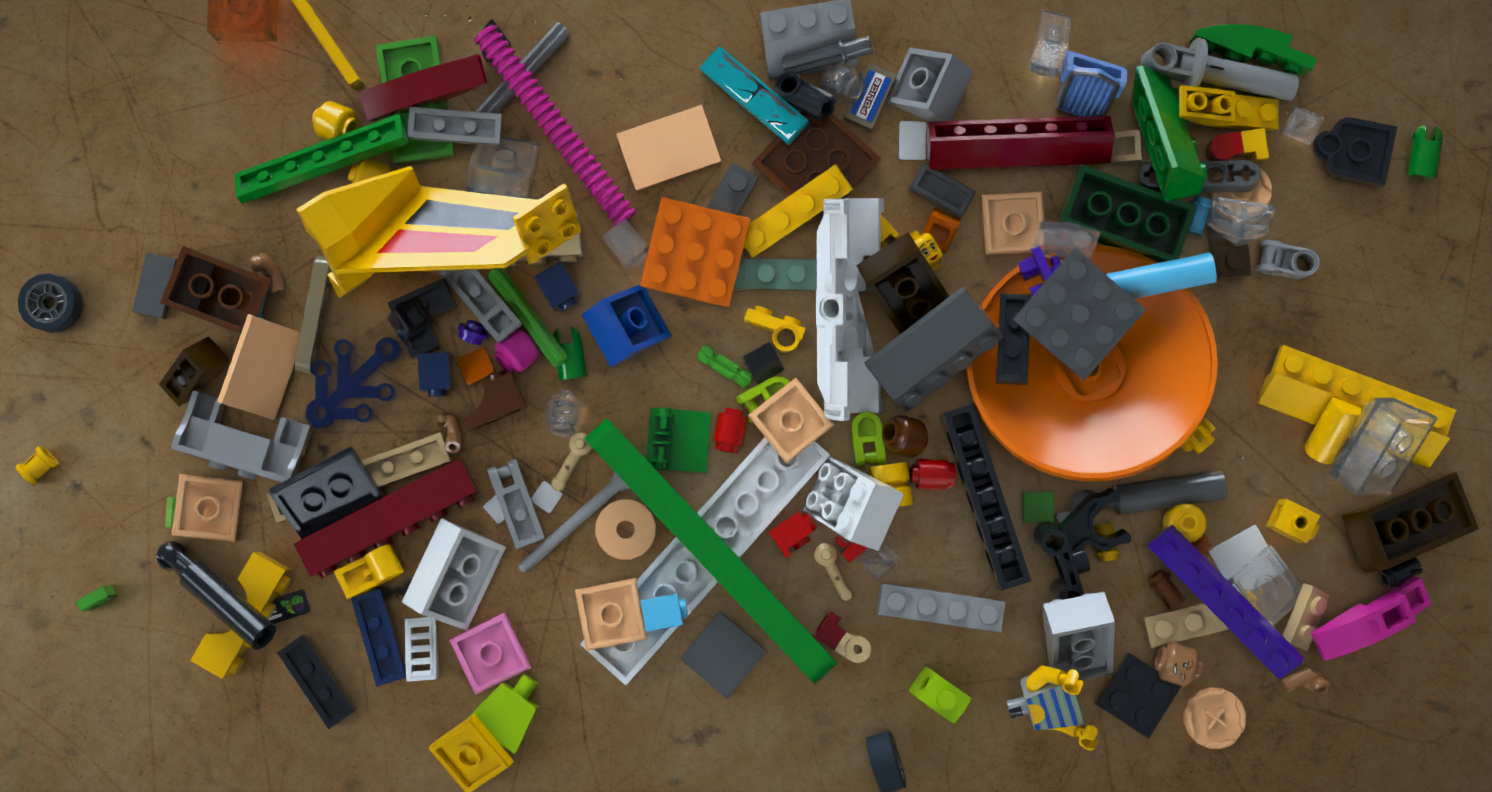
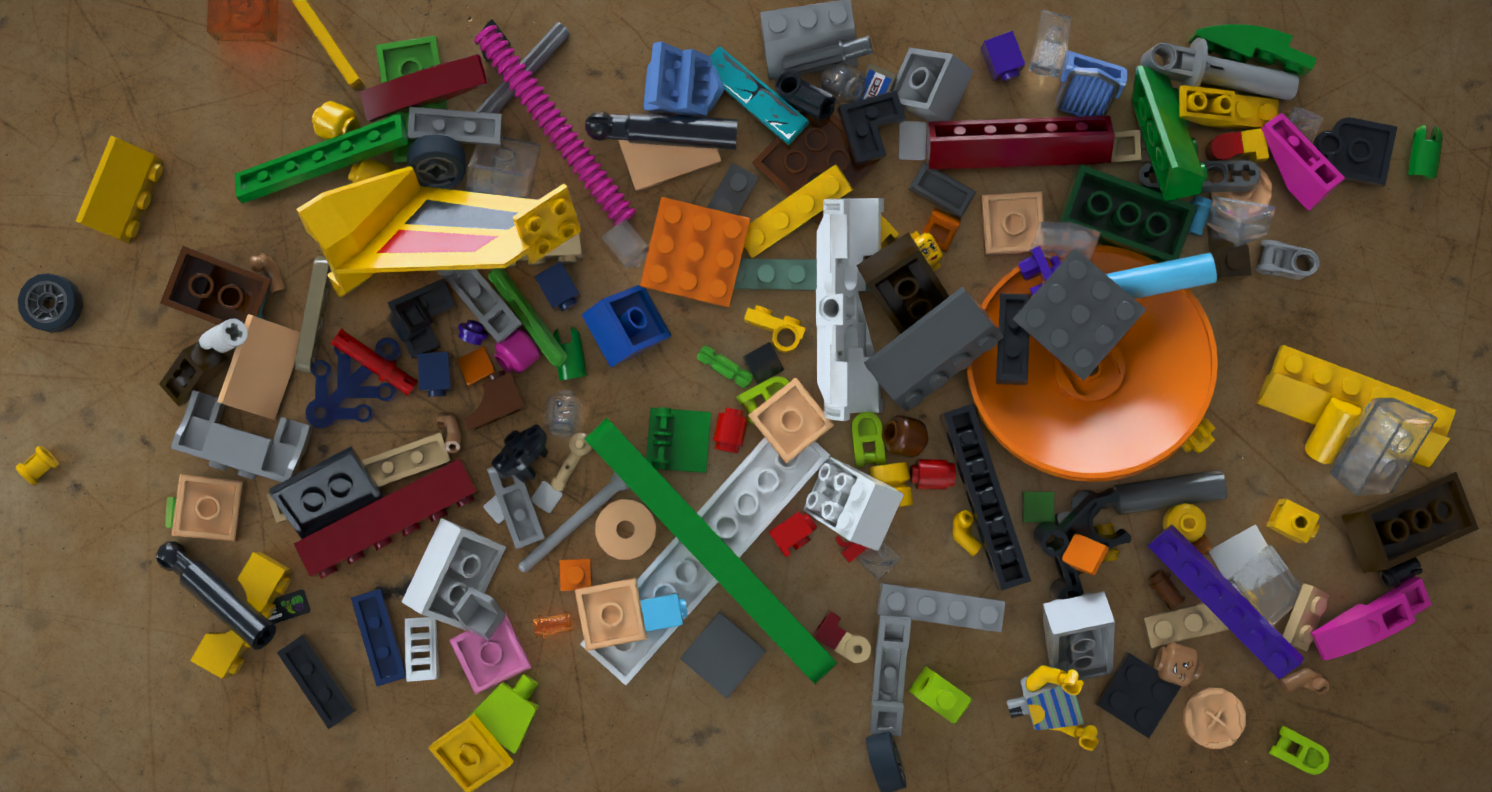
bright green tile [76,585,117,612] -> none
dark grey tile [132,253,177,319] -> none
yellow plate [334,544,404,600] -> none
tan piece [813,542,854,602] -> none
none -> yellow slope [76,136,163,244]
none -> white hinge [199,319,247,353]
none -> red pin [330,328,418,396]
none -> black wheel [407,134,466,189]
none -> light grey panel [453,587,506,640]
none -> black plate [491,424,548,482]
none -> clear orange pin [533,612,573,639]
none -> orange plate [559,558,592,591]
none -> black piece [585,111,738,150]
none -> medium blue piece [644,41,724,116]
none -> black plate [837,90,906,166]
none -> light grey slope [870,615,911,736]
none -> yellow arm [952,510,983,557]
none -> dark purple brick [981,30,1025,82]
none -> orange slope [1062,534,1109,575]
none -> dark pink slope [1261,113,1345,211]
none -> lime plate [1269,726,1330,775]

